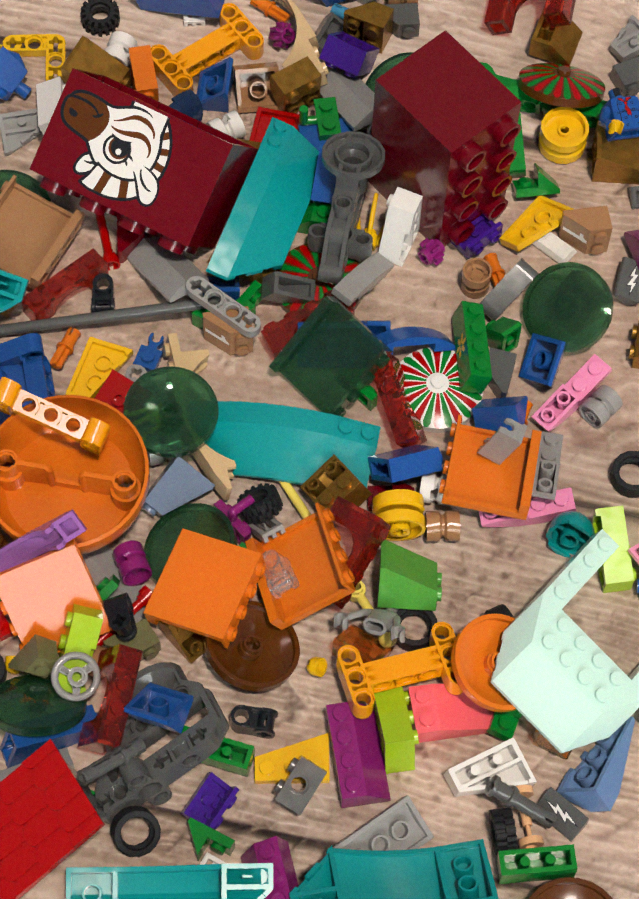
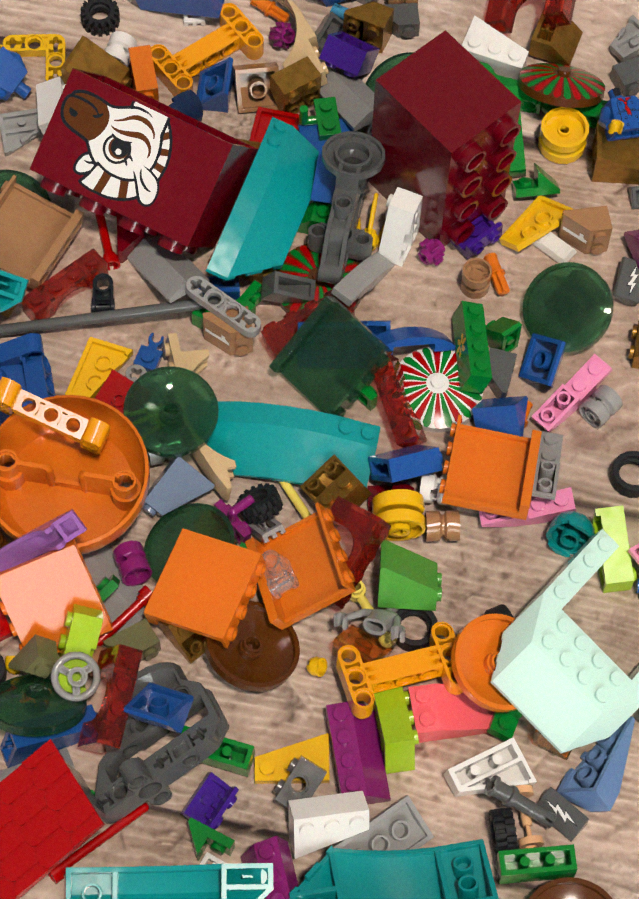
orange axle [50,327,81,370] -> none
dark grey pin [76,737,146,786] -> none
black piece [103,592,137,642] -> none
black tyre [110,806,161,857] -> none
white wheel [206,110,246,139] -> none
black piece [230,705,278,739] -> none
light grey hinge [477,418,527,465] -> none
beam [479,258,539,320] -> none
none -> red piece [48,803,149,884]
none -> white wedge [288,791,369,859]
none -> white wedge [462,16,529,80]

